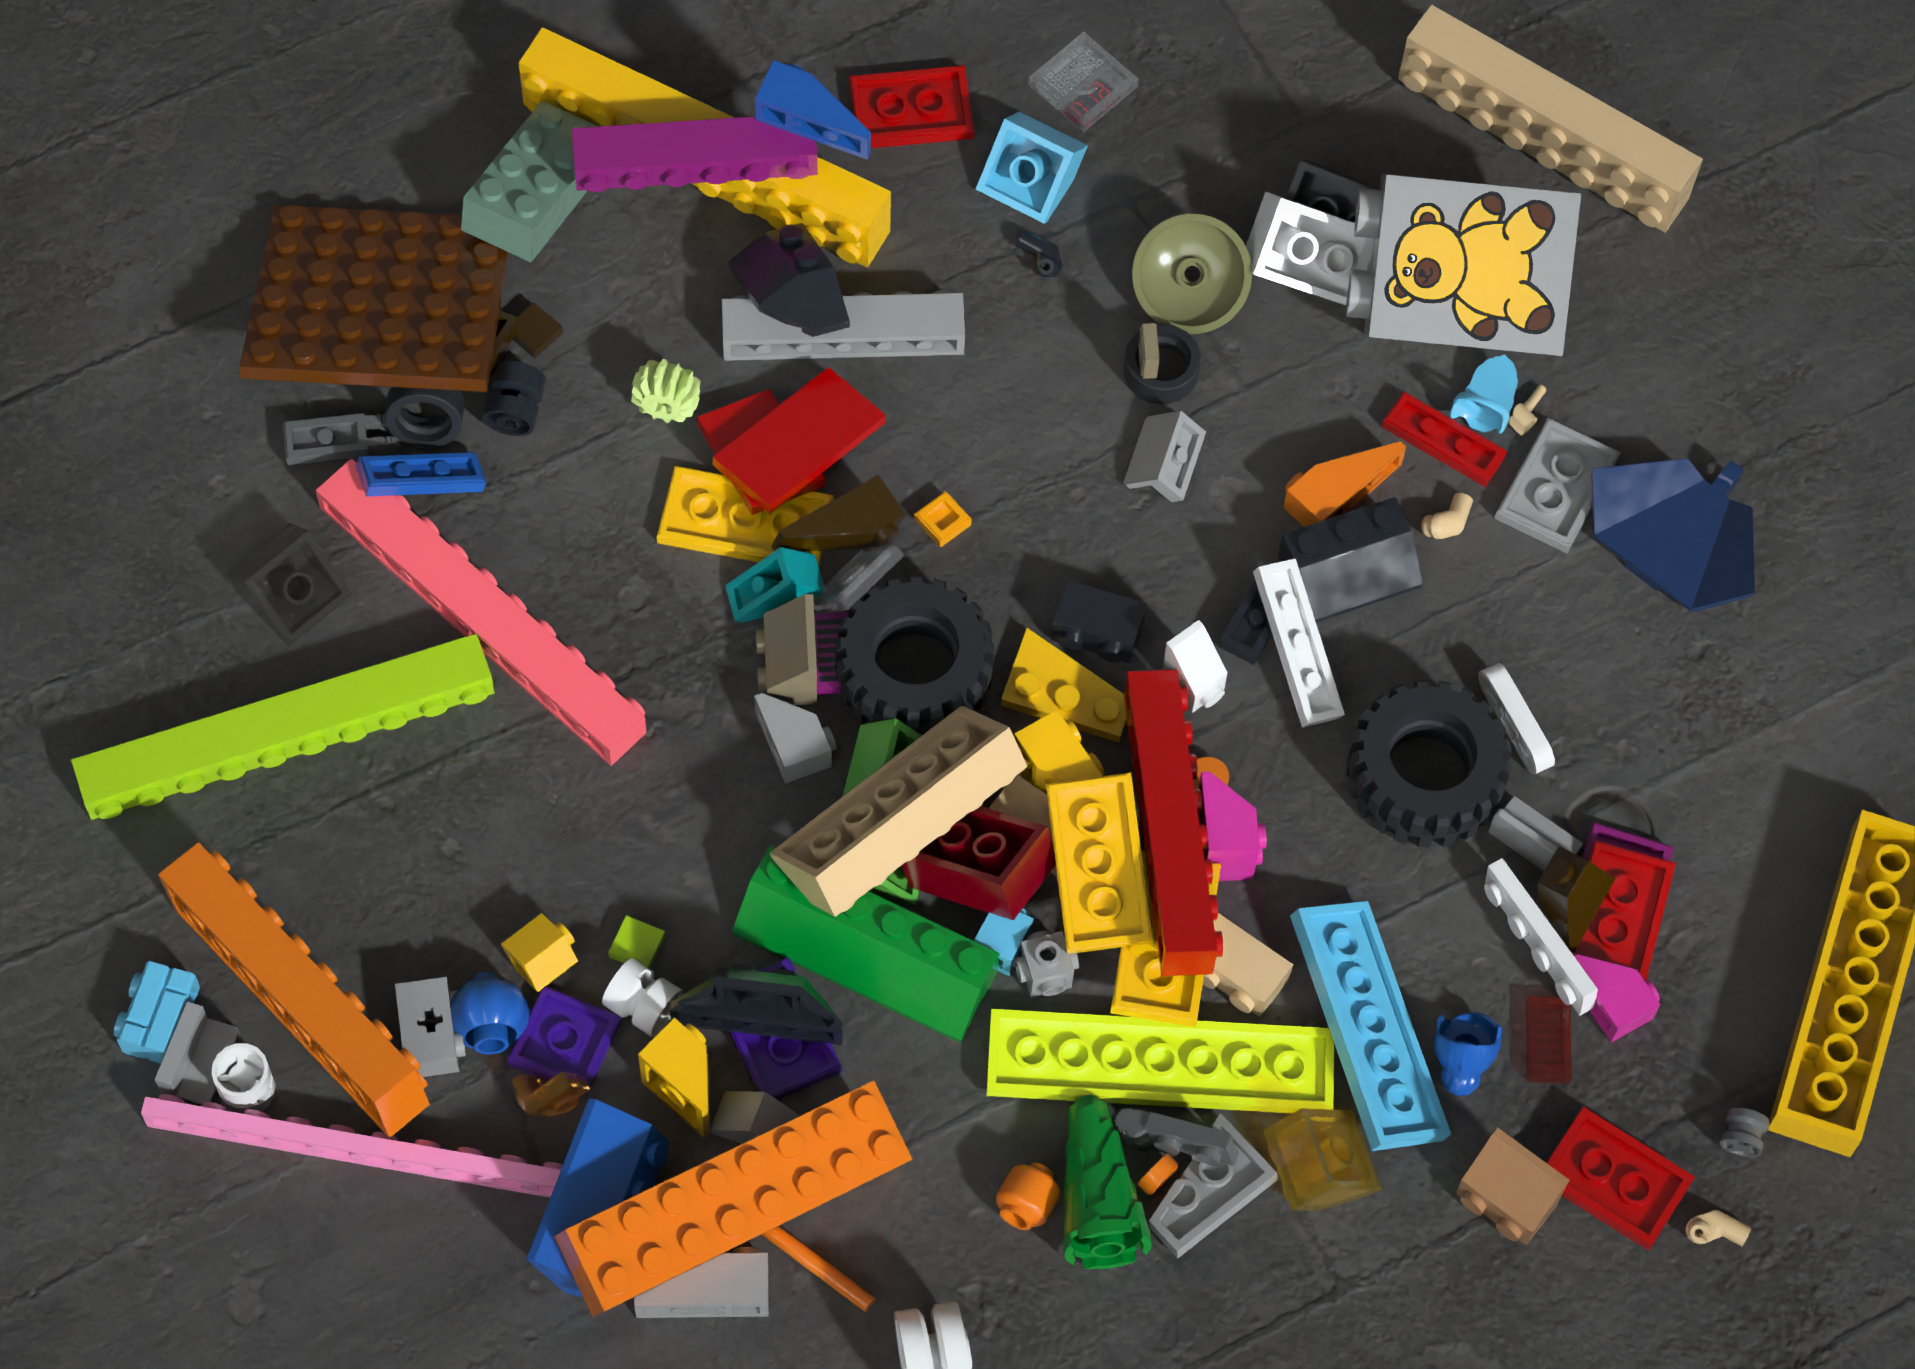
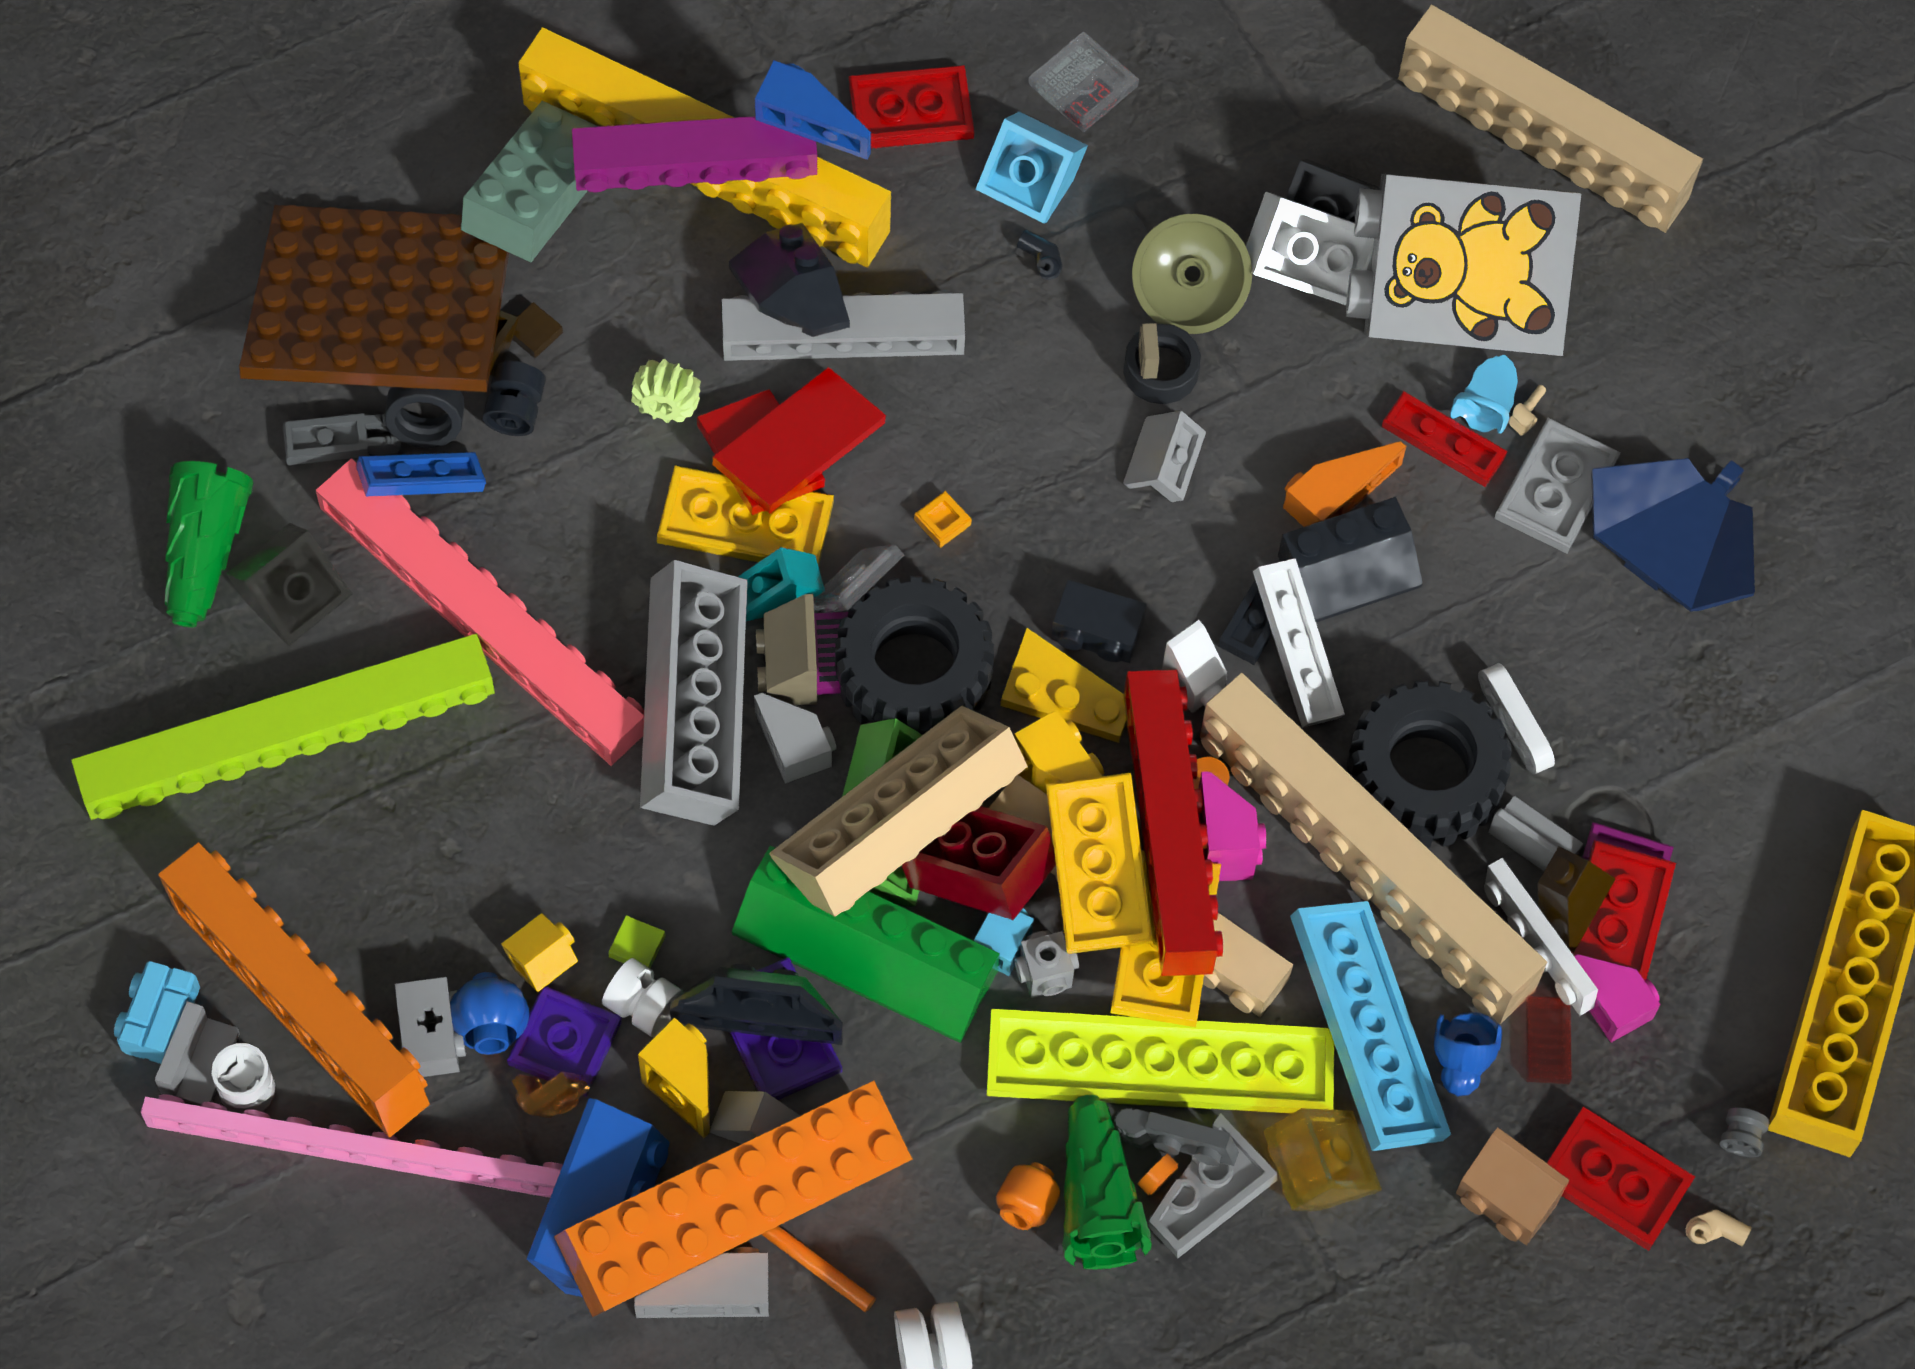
dark brown slope [771,475,906,552] -> none
tan arm [1421,493,1473,539] -> none
none -> green cone [165,461,254,628]
none -> light grey brick [640,560,747,826]
none -> tan brick [1200,673,1547,1024]

